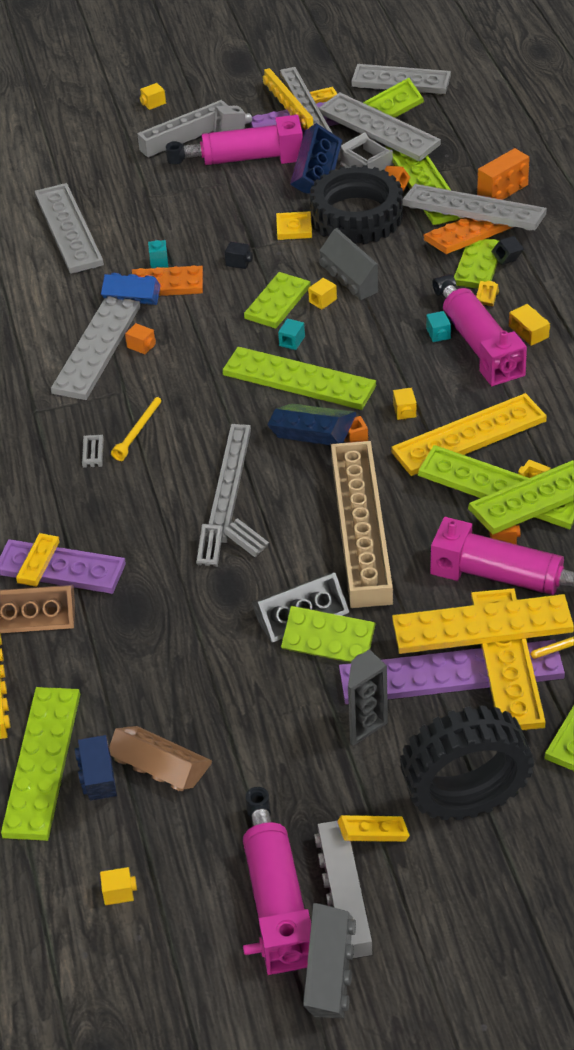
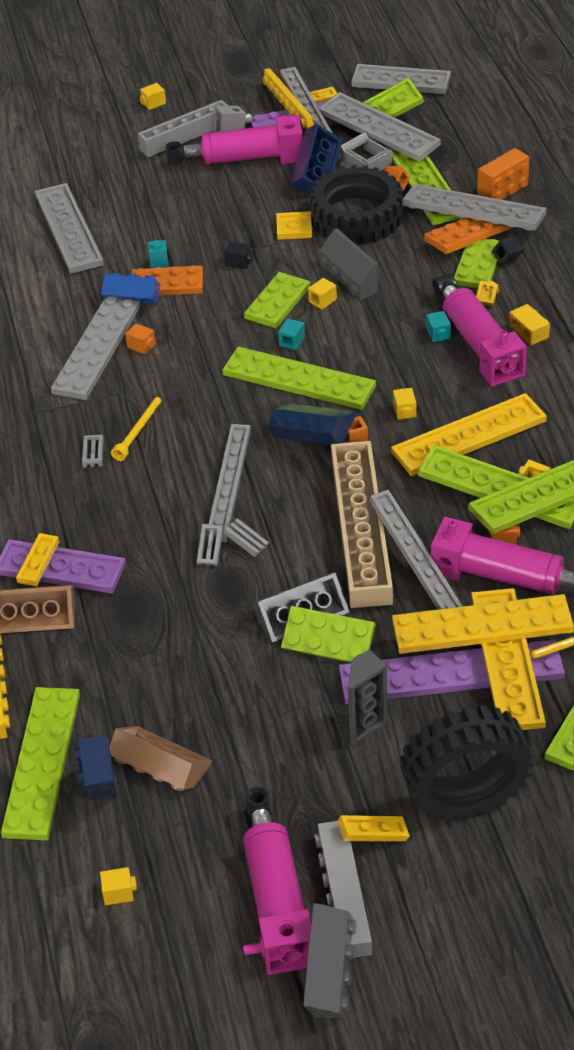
none -> light grey plate [369,490,463,610]

